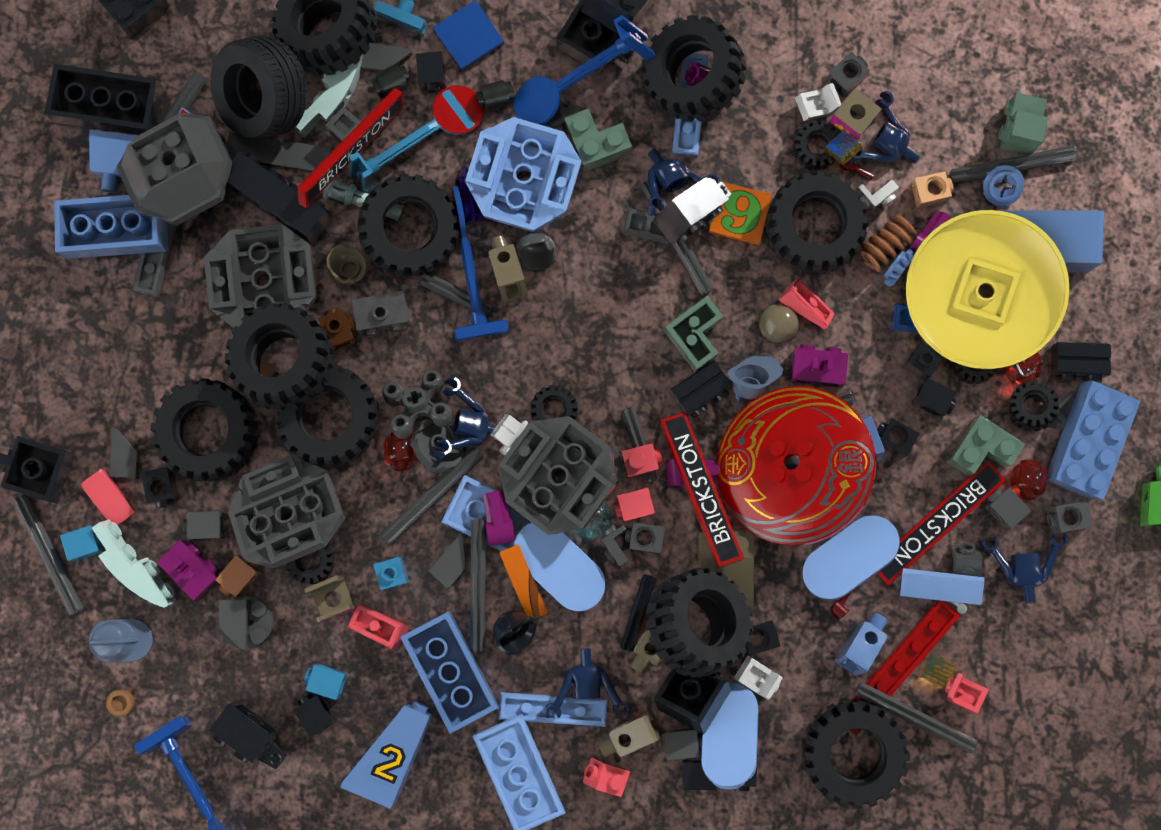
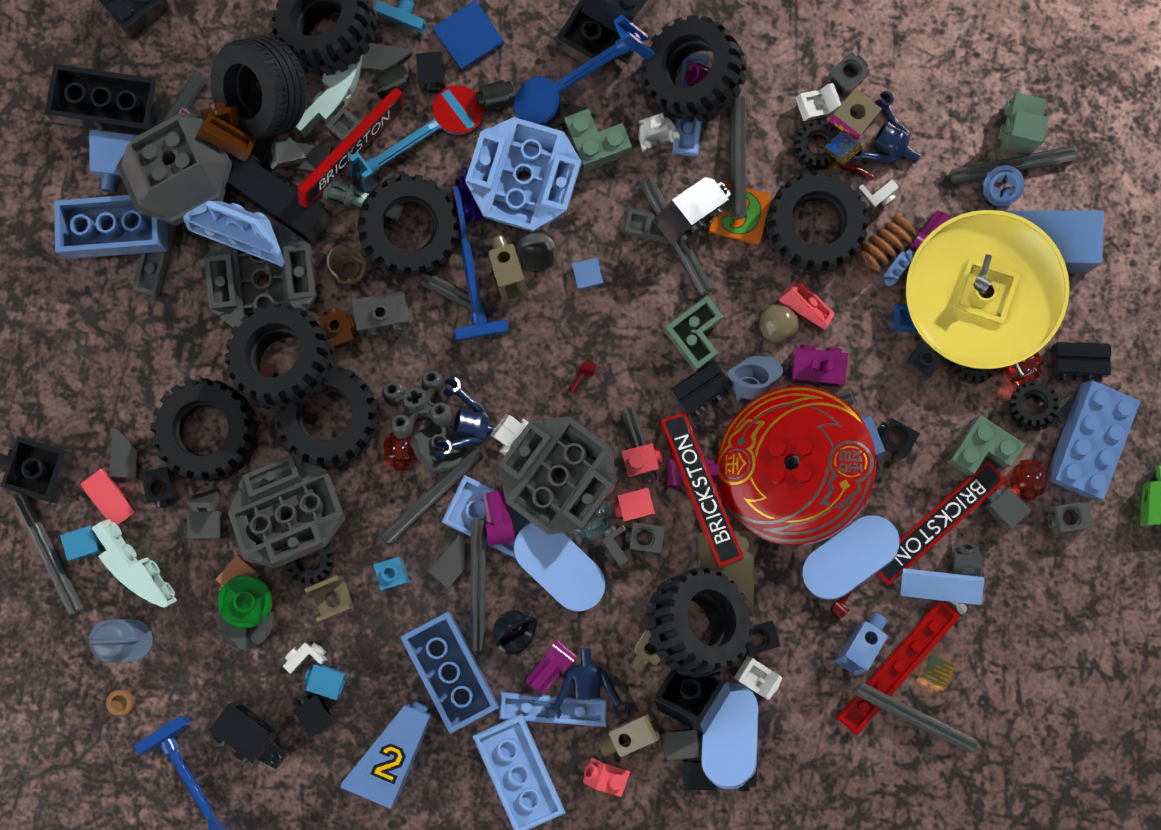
magenta brick [157,540,220,601] -> none
coral slope [347,603,409,651] -> none
orange sticker [500,545,548,619] -> none
black tyre [530,385,578,421] -> none
black axle [620,574,656,652] -> none
dark blue piece [647,149,720,216] -> none
black tyre [802,700,910,809] -> none
light nougat brick [910,171,954,209] -> none
black brick [912,378,957,418] -> none
coral bracket [945,673,989,715] -> none
dark blue piece [980,534,1069,604] -> none
none -> light blue wedge [183,201,285,267]
none -> dark grey tile [189,489,220,512]
none -> reddish brown tile [197,113,256,162]
none -> reddish brown bracket [200,101,240,130]
none -> green tile [217,575,272,629]
none -> dark grey tile [270,137,307,169]
none -> white bracket [283,642,328,674]
none -> magenta piece [525,639,578,696]
none -> dark red hand [568,361,597,393]
none -> medium blue tile [572,258,603,290]
none -> white piece [638,113,680,152]
none -> dark grey axle [731,95,747,220]
none -> flat silver hand [973,254,992,294]

